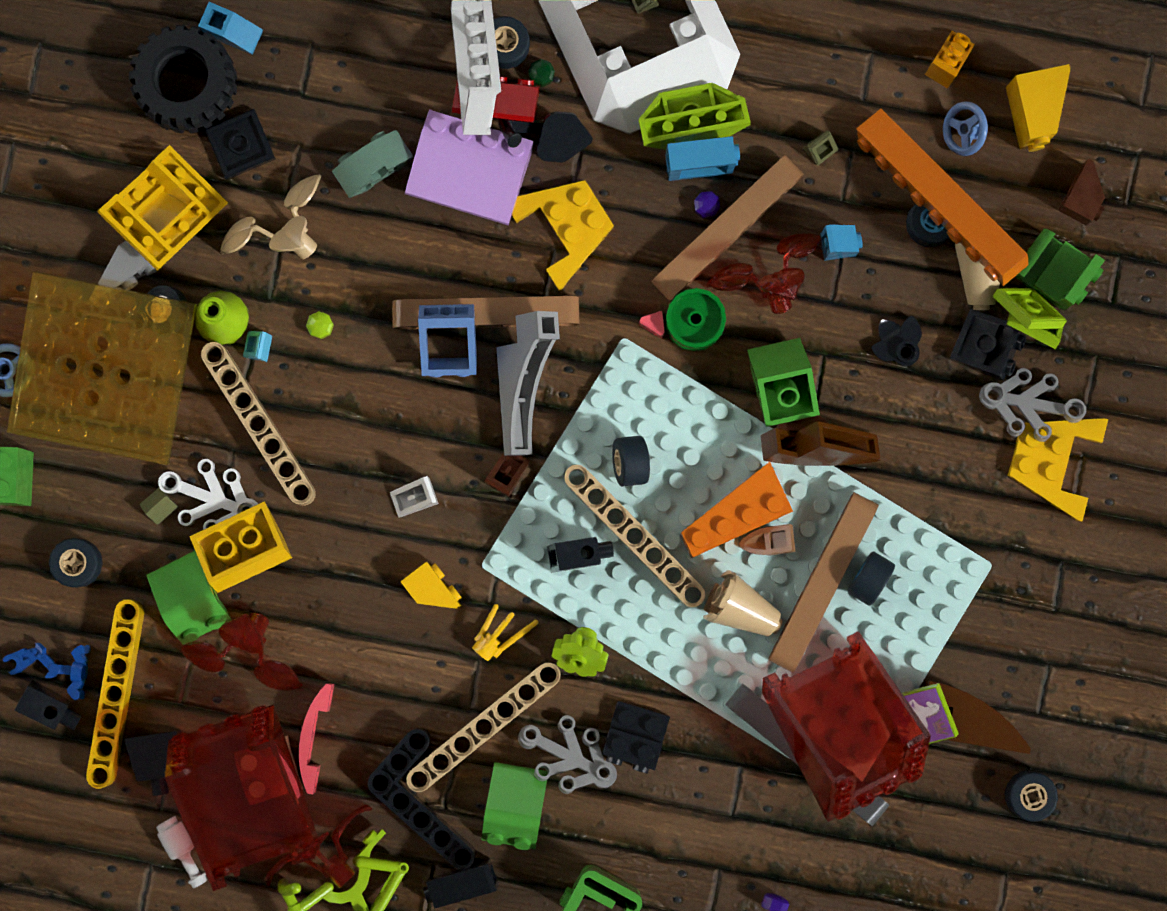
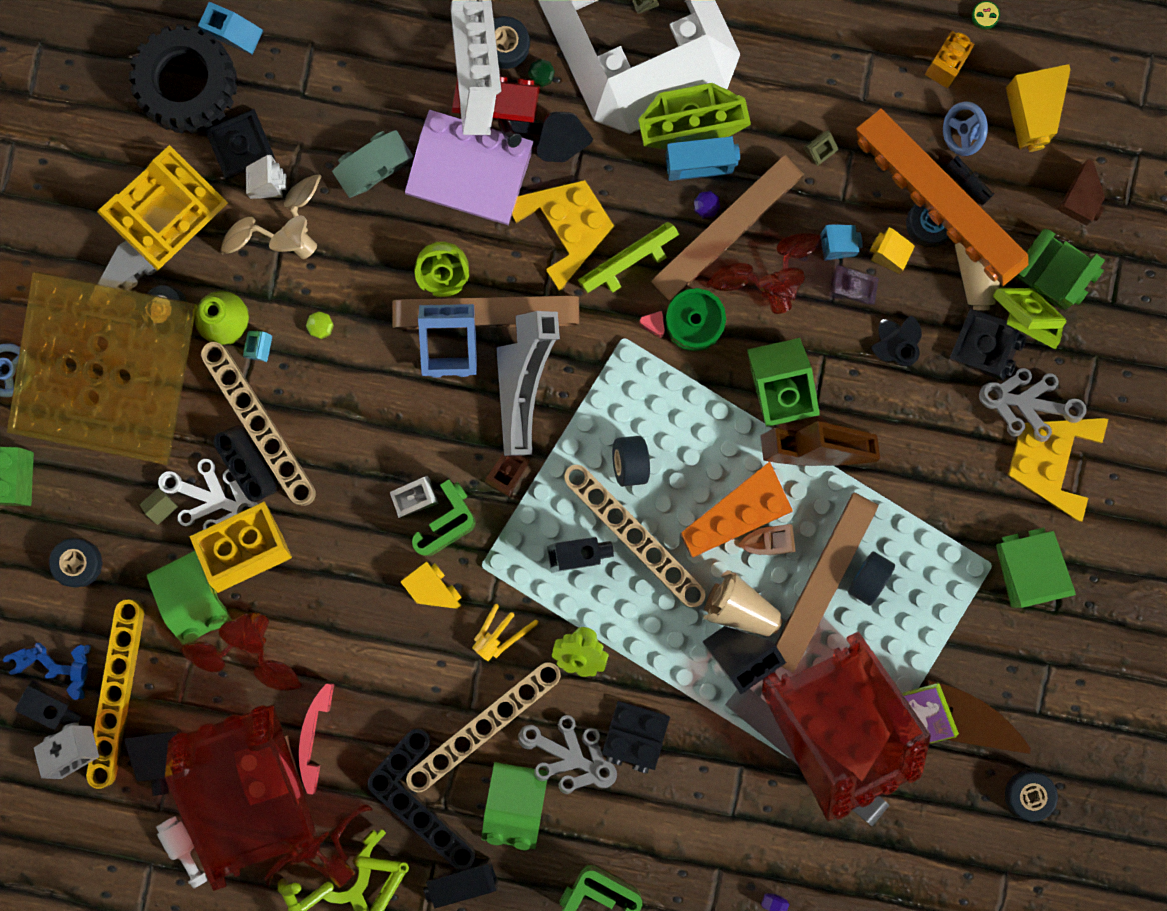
none -> light grey brick [34,723,99,779]
none -> black beam [214,425,279,502]
none -> white slope [246,155,287,199]
none -> bright green piece [412,479,476,556]
none -> lime cylinder [415,241,469,297]
none -> lime hinge [578,222,679,293]
none -> black slope [702,626,787,694]
none -> clear purple slope [832,266,879,305]
none -> yellow slope [870,227,915,274]
none -> black pin [945,155,995,206]
none -> tile [972,1,1000,30]
none -> bright green slope [996,527,1076,608]

